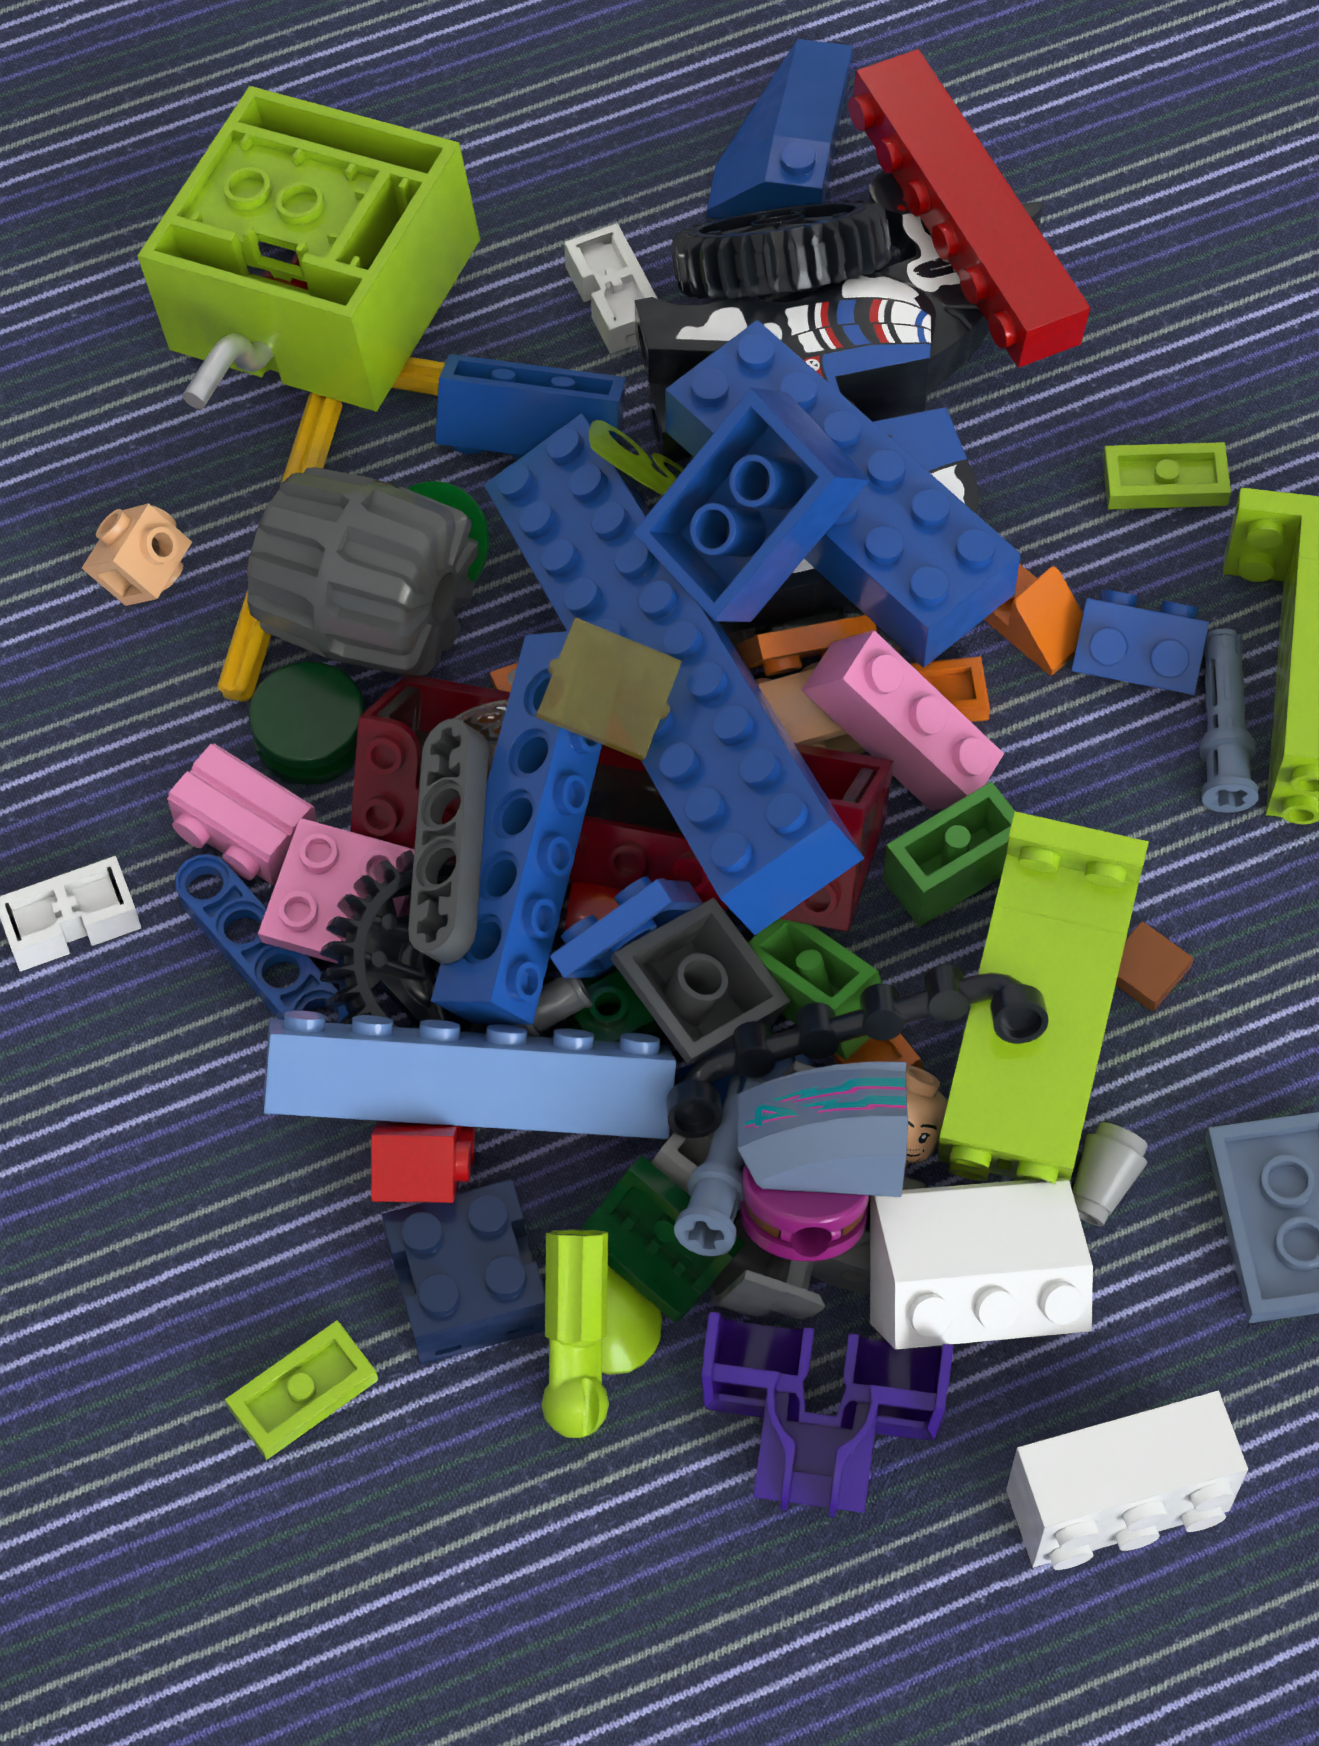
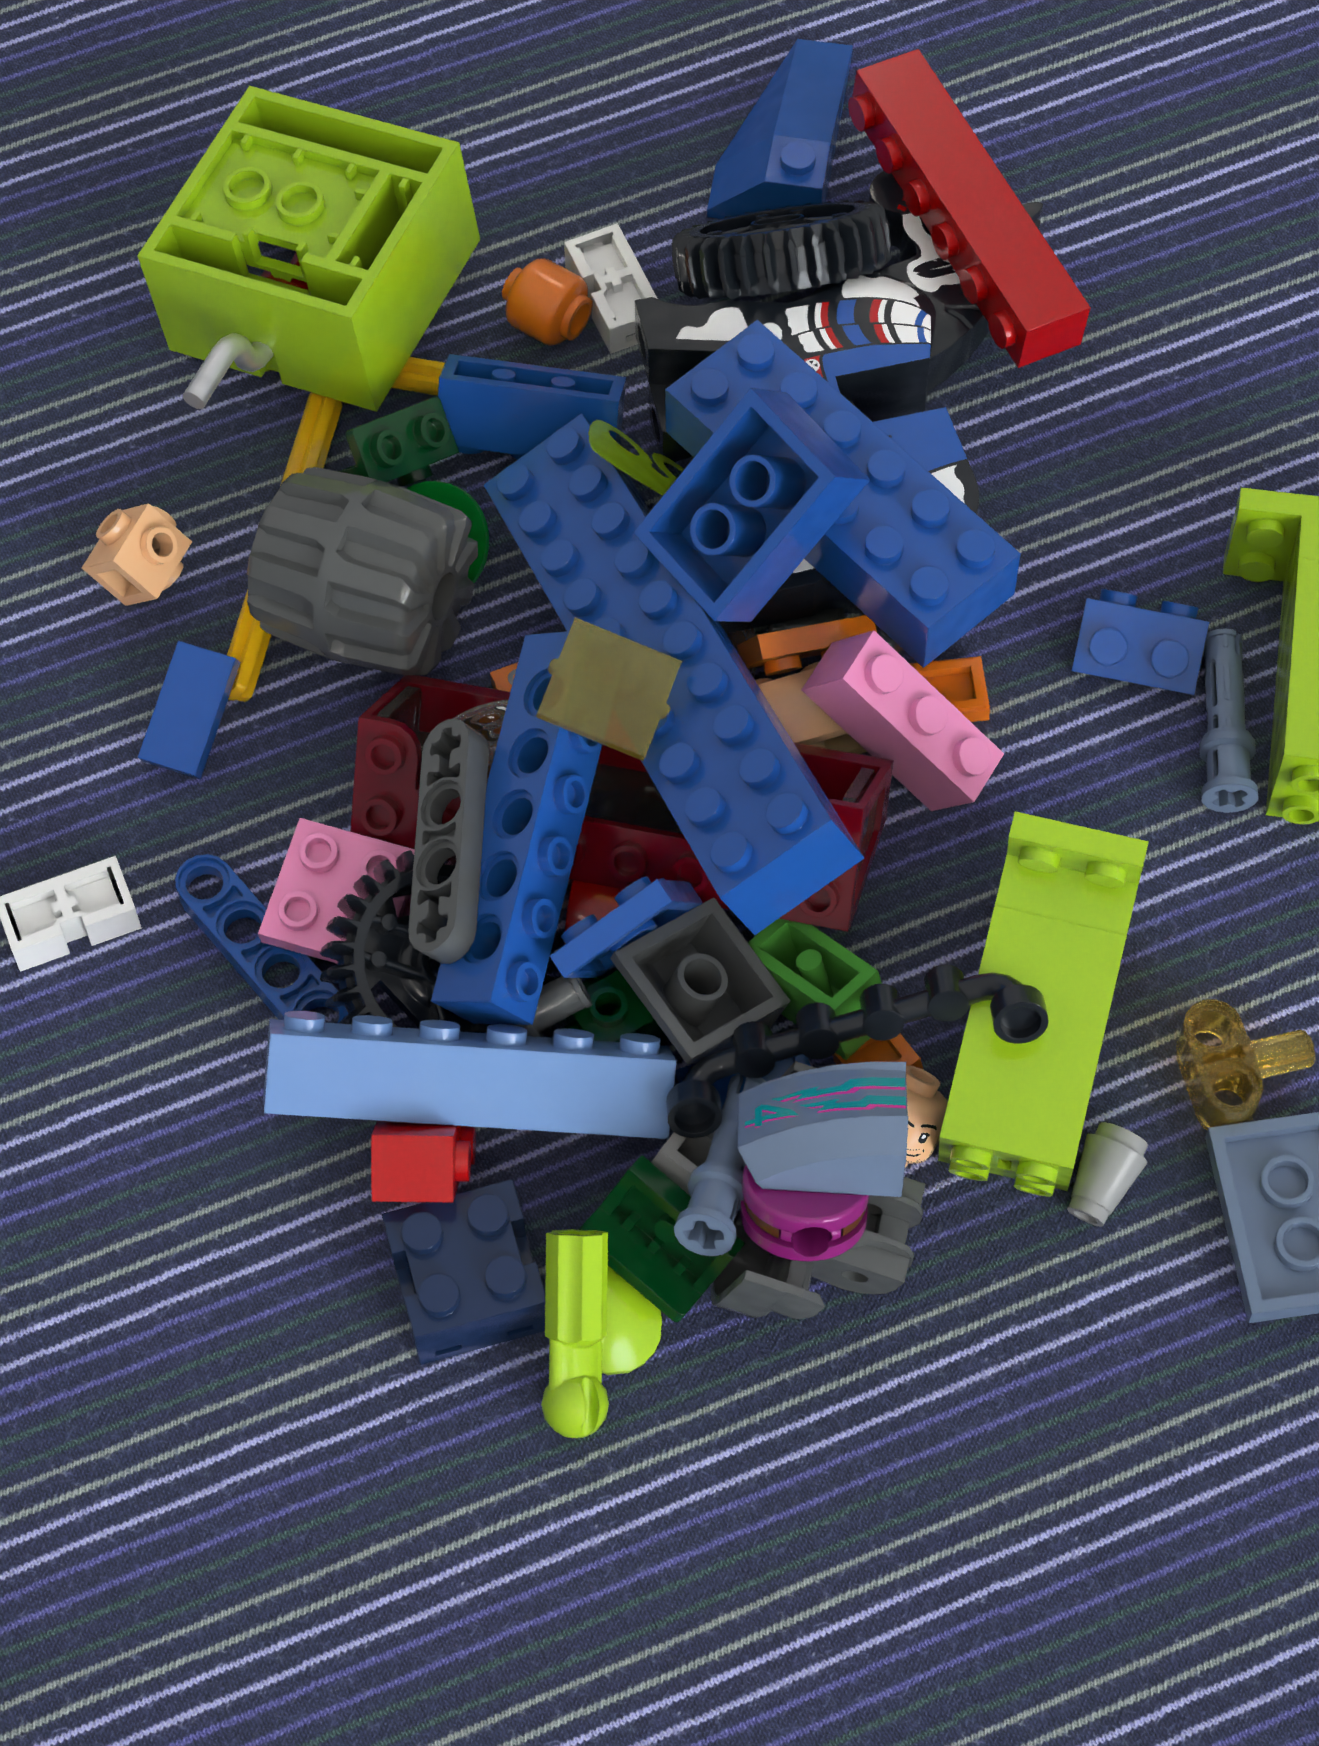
bright pink brick [167,743,318,885] -> none
lime plate [225,1320,378,1460] -> none
dark green head [249,662,365,785] -> none
dark purple piece [701,1312,954,1519] -> none
white slope [870,1177,1093,1350] -> none
bright green brick [883,781,1015,927] -> none
orange slope [984,563,1083,676] -> none
white brick [1006,1390,1248,1570] -> none
lime plate [1102,442,1231,510] -> none
dark orange tile [1116,921,1194,1012] -> none
none -> blue tile [138,641,241,780]
none -> dark green bracket [338,397,459,487]
none -> orange head [502,258,593,346]
none -> clear yellow beam [1176,999,1316,1130]

